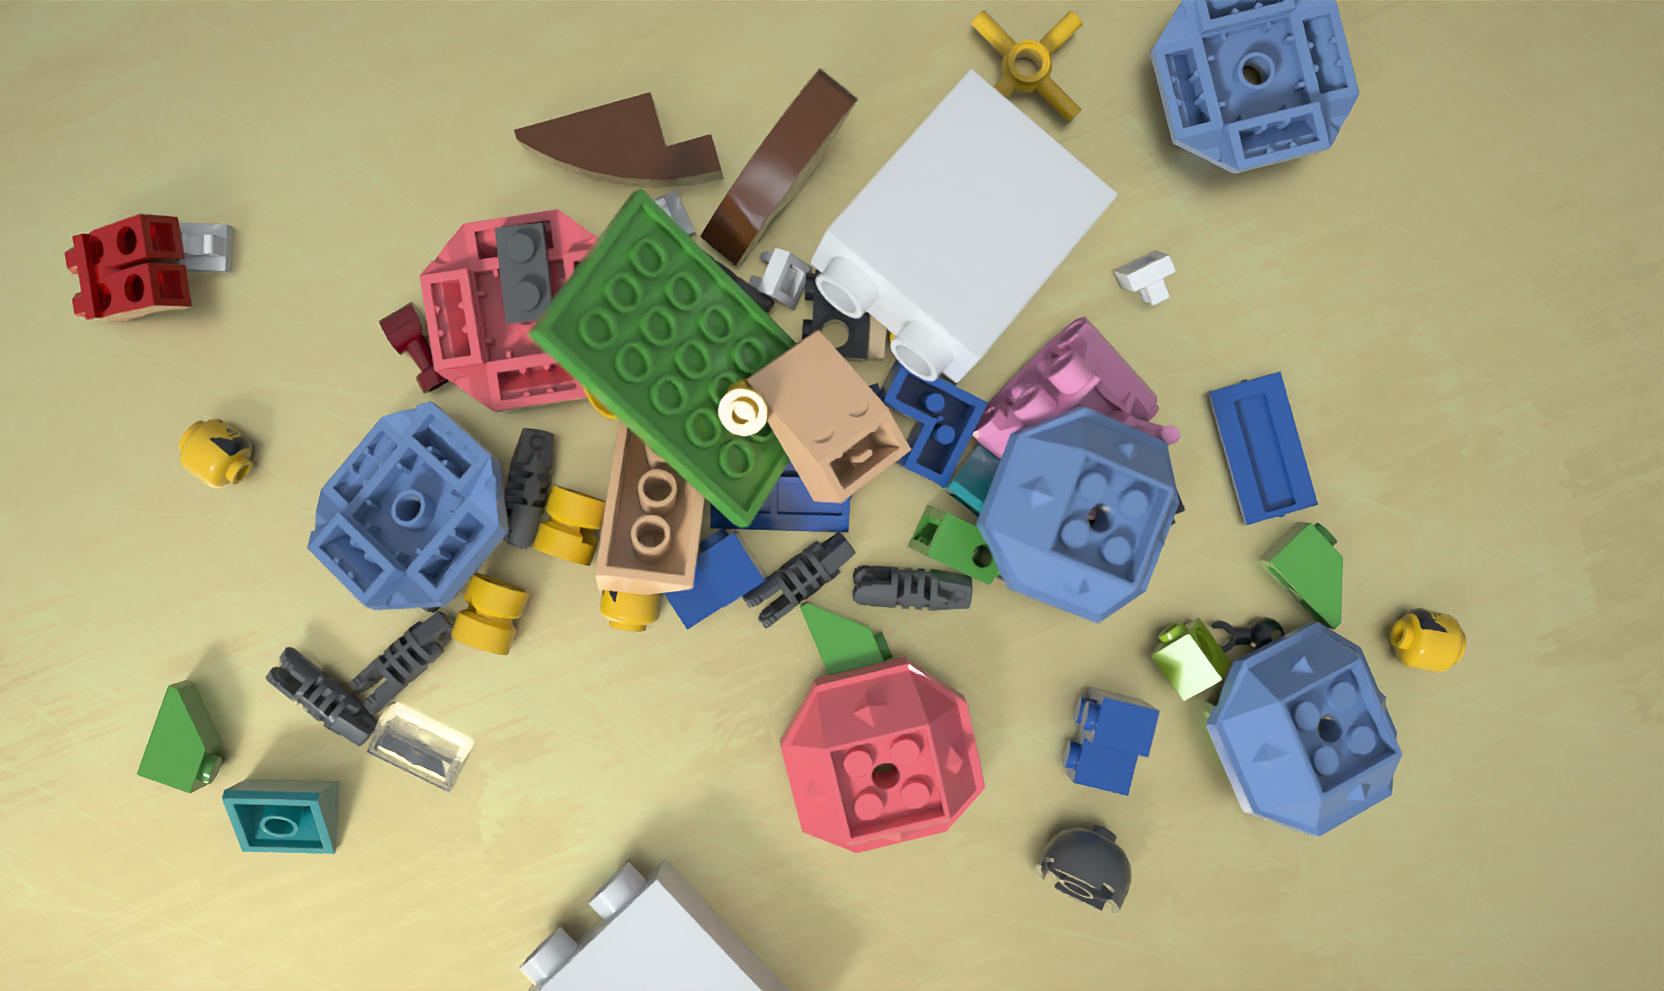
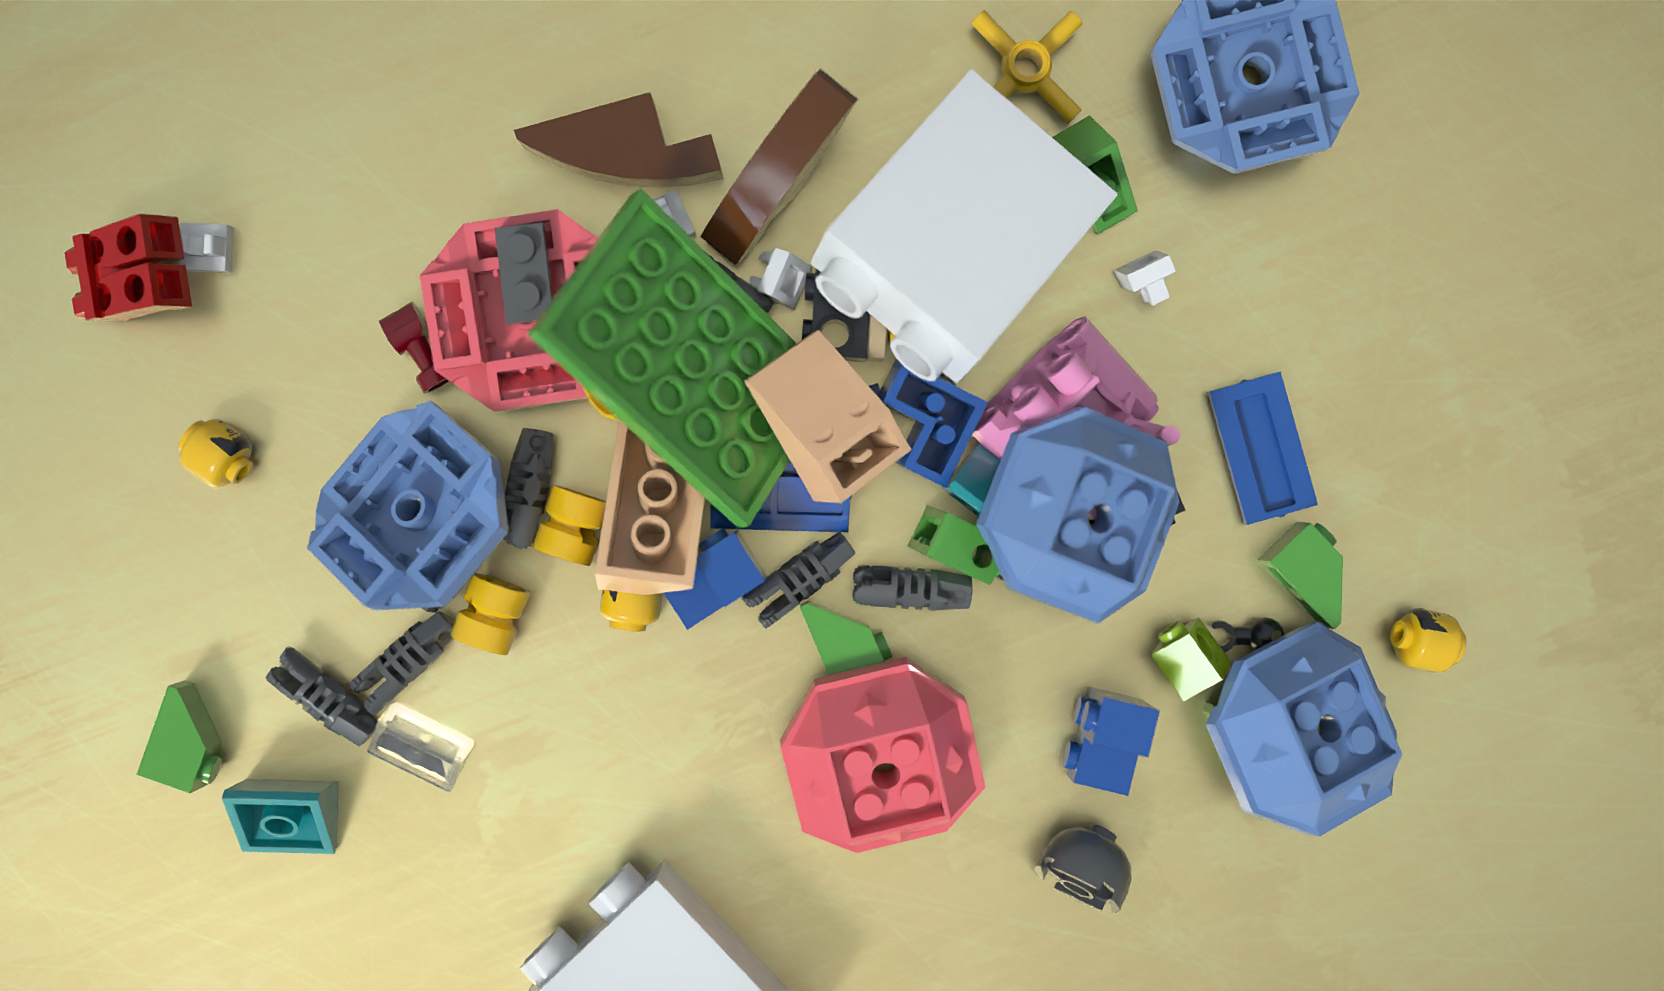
plate [719,379,768,436] -> none
none -> bright green slope [1052,115,1138,234]

